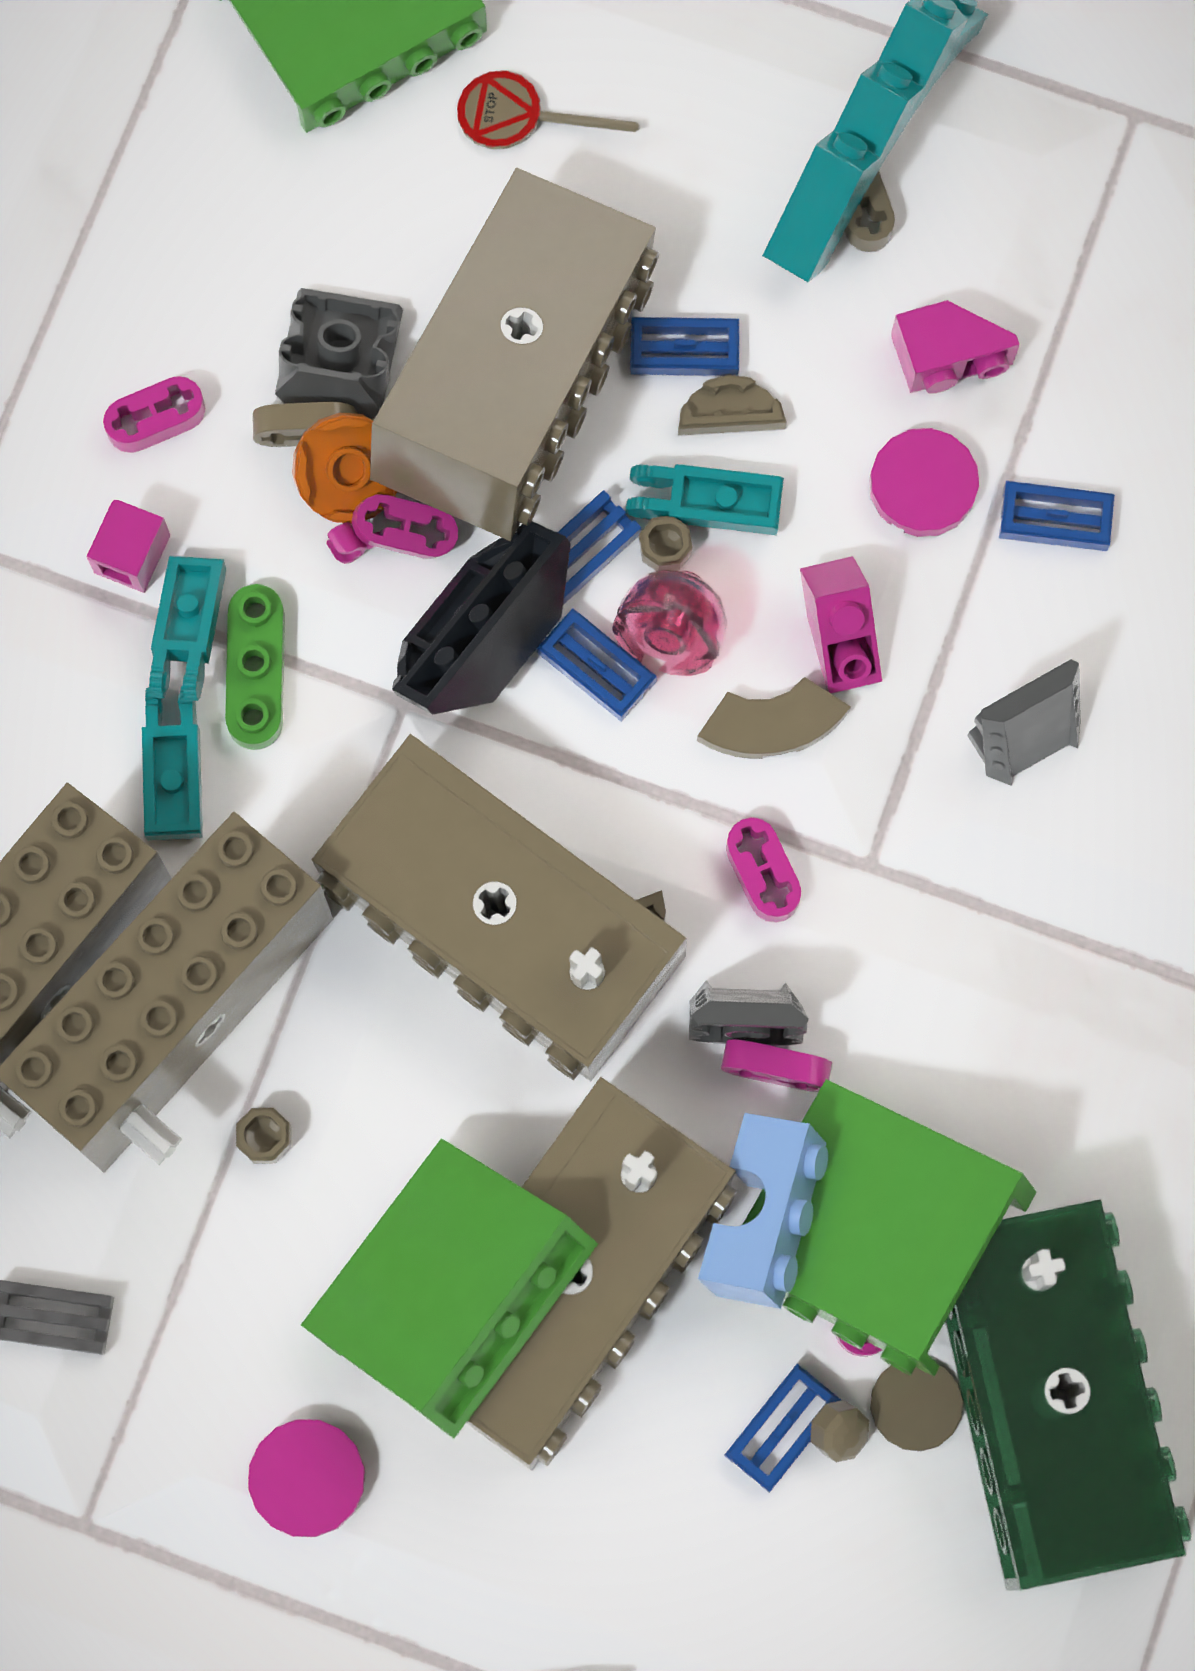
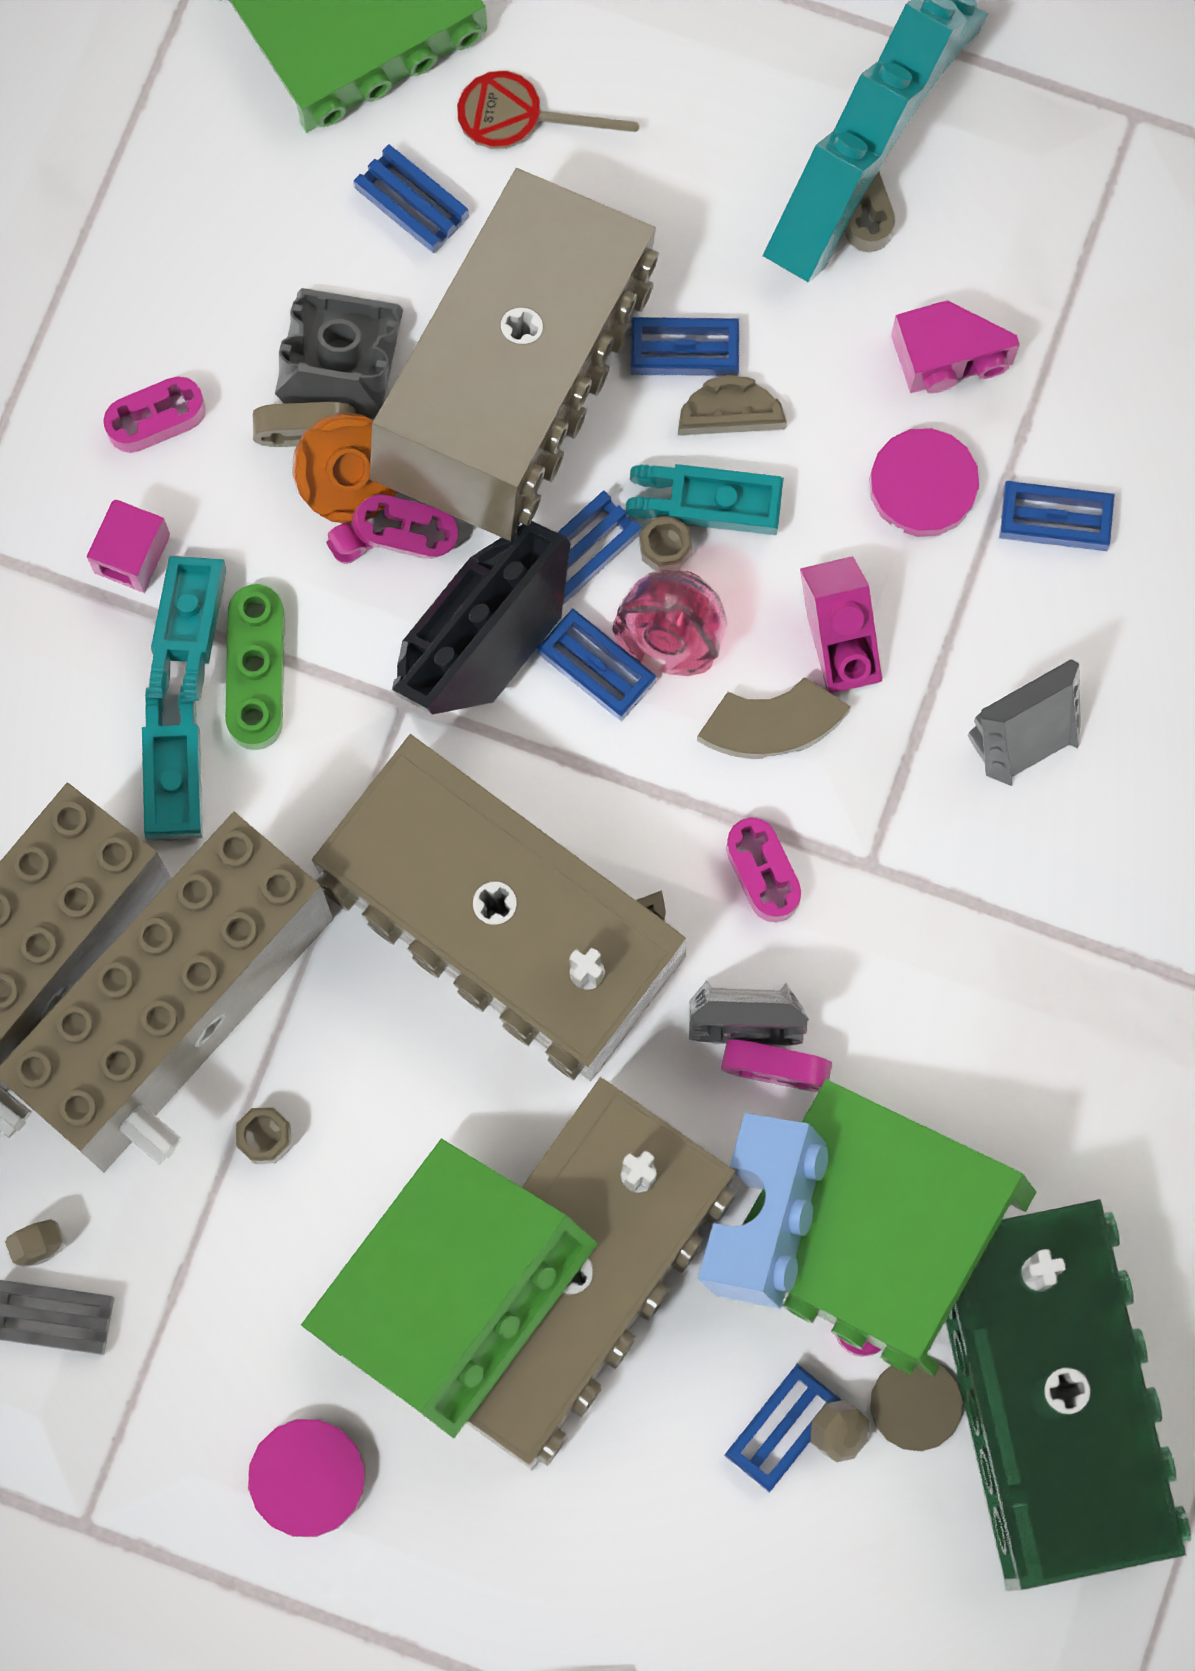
none -> dark tan tile [4,1219,66,1267]
none -> blue tile [353,144,469,254]

